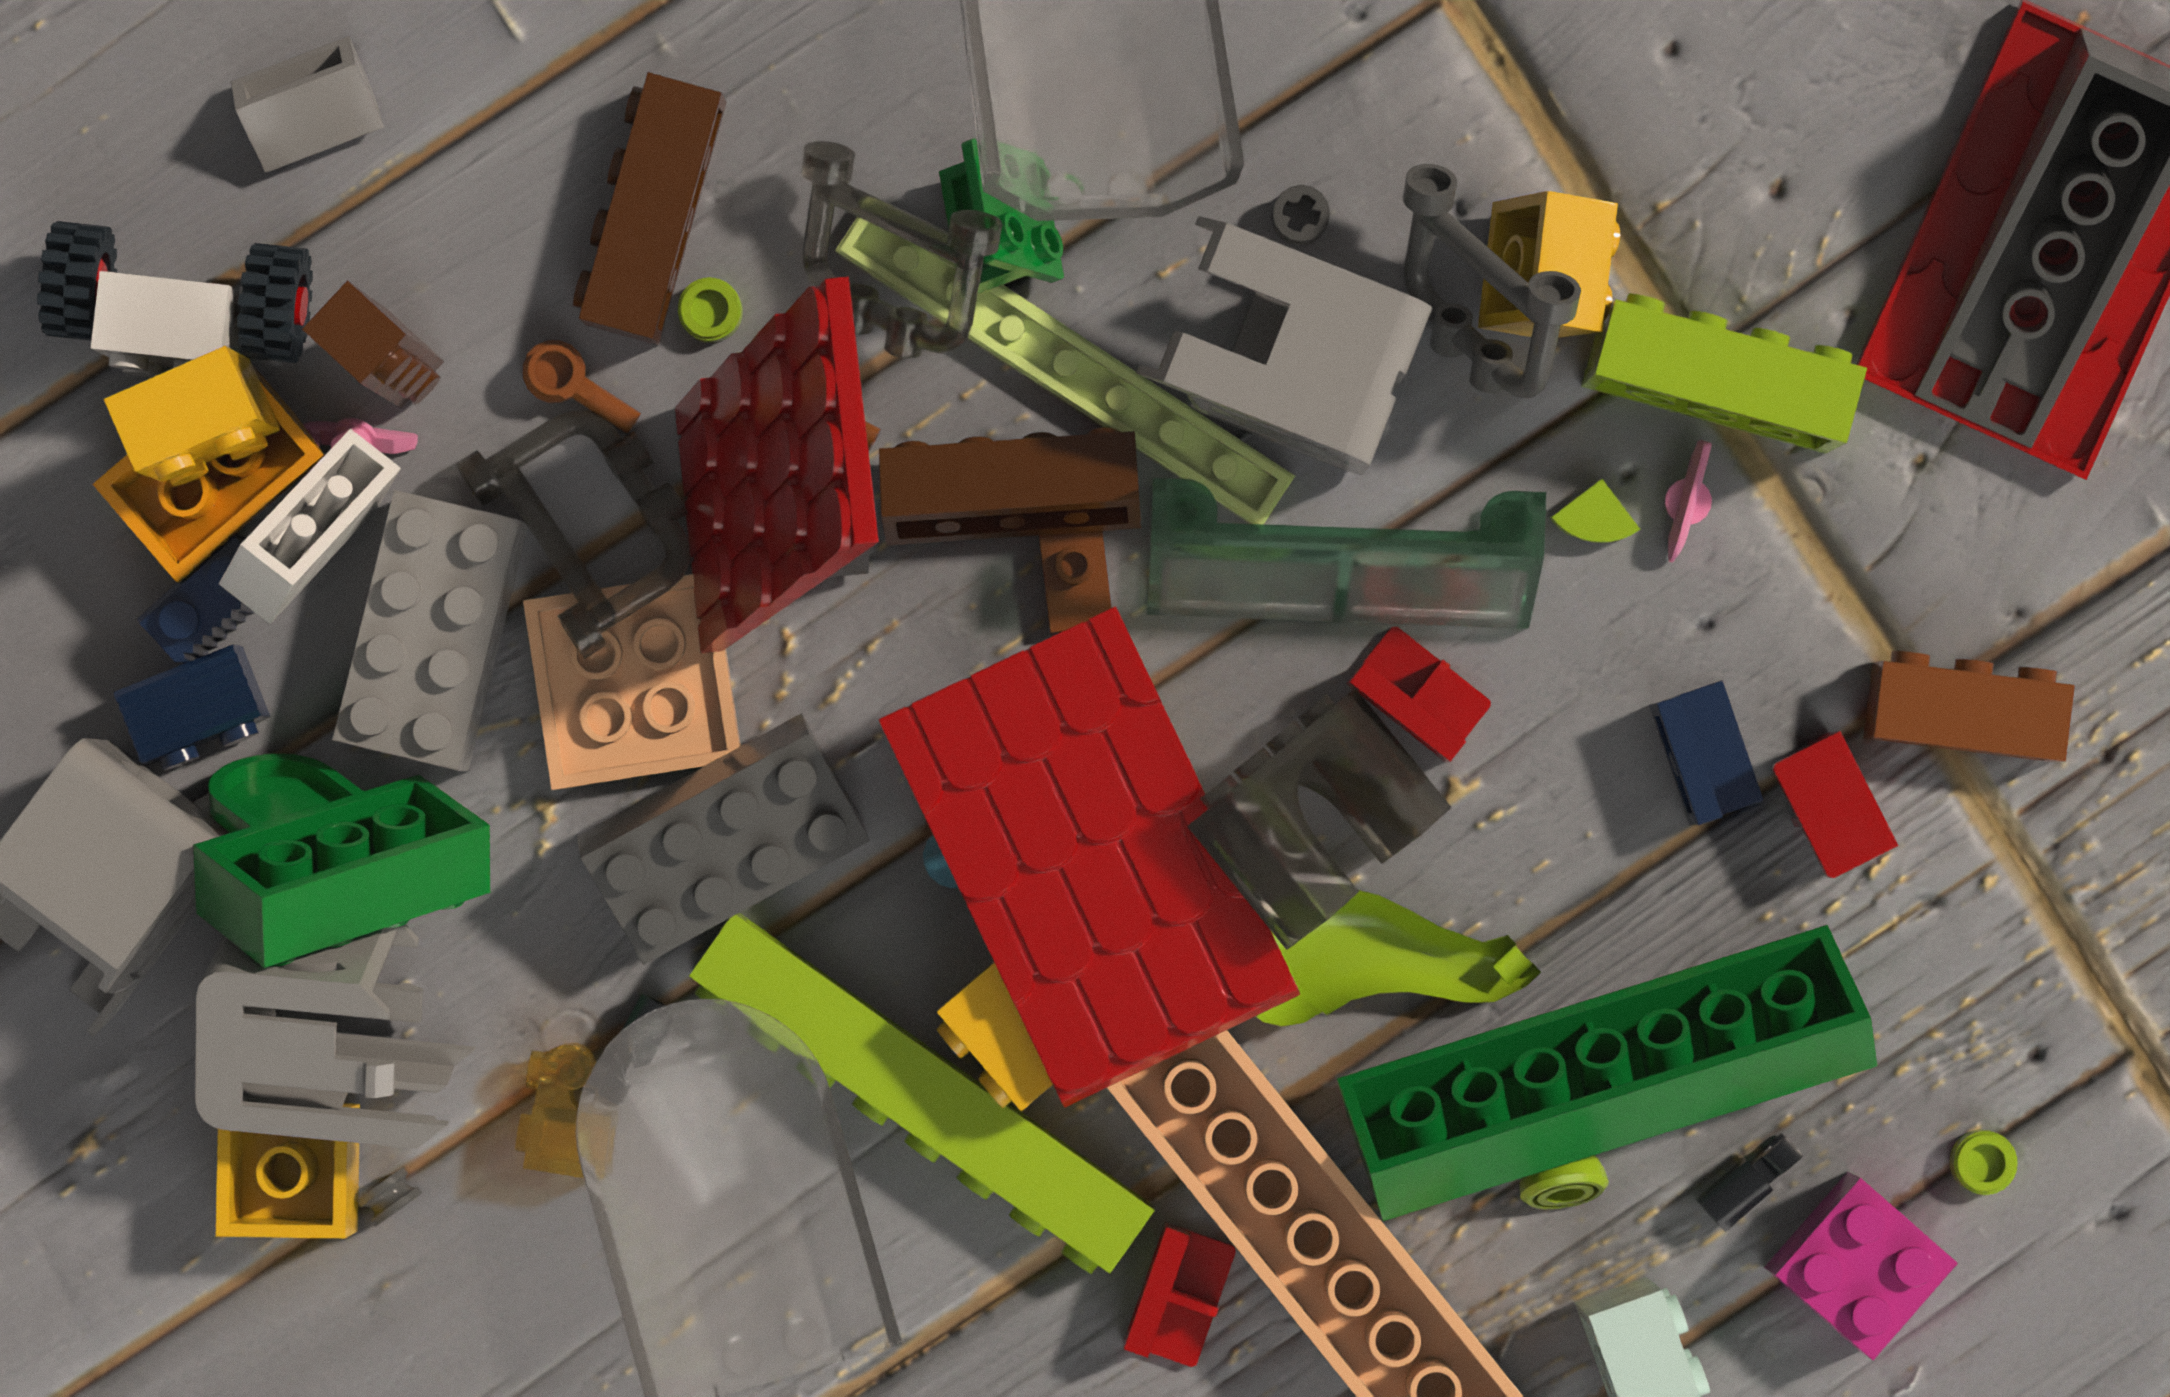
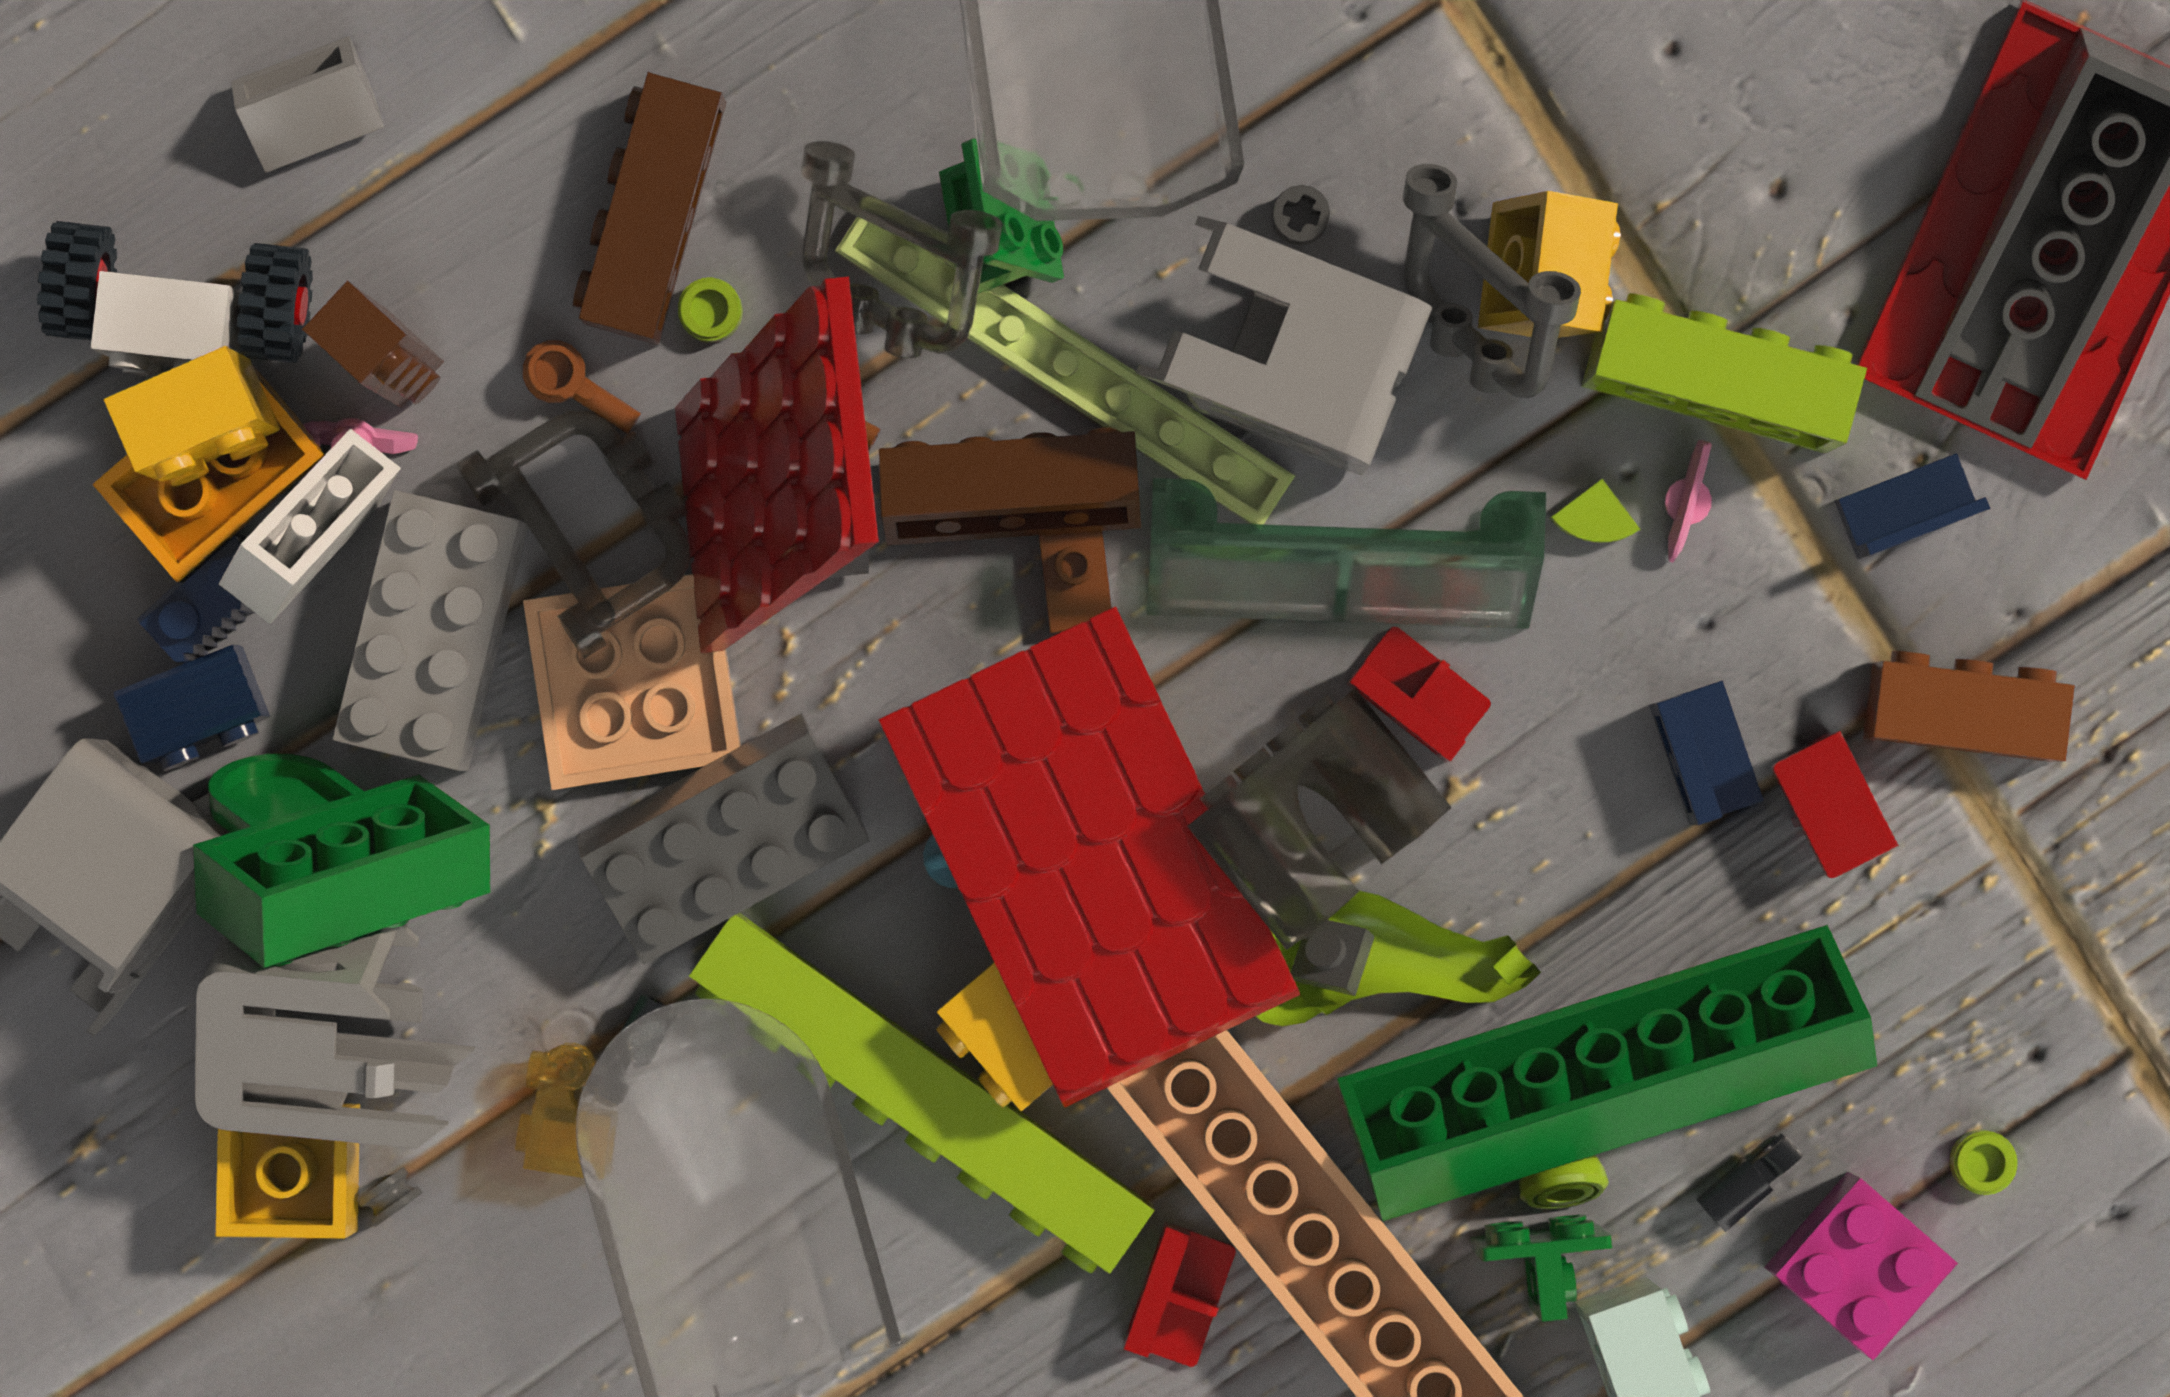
none -> dark grey plate [1290,916,1375,996]
none -> green bracket [1471,1214,1612,1322]
none -> dark blue panel [1834,453,1991,560]

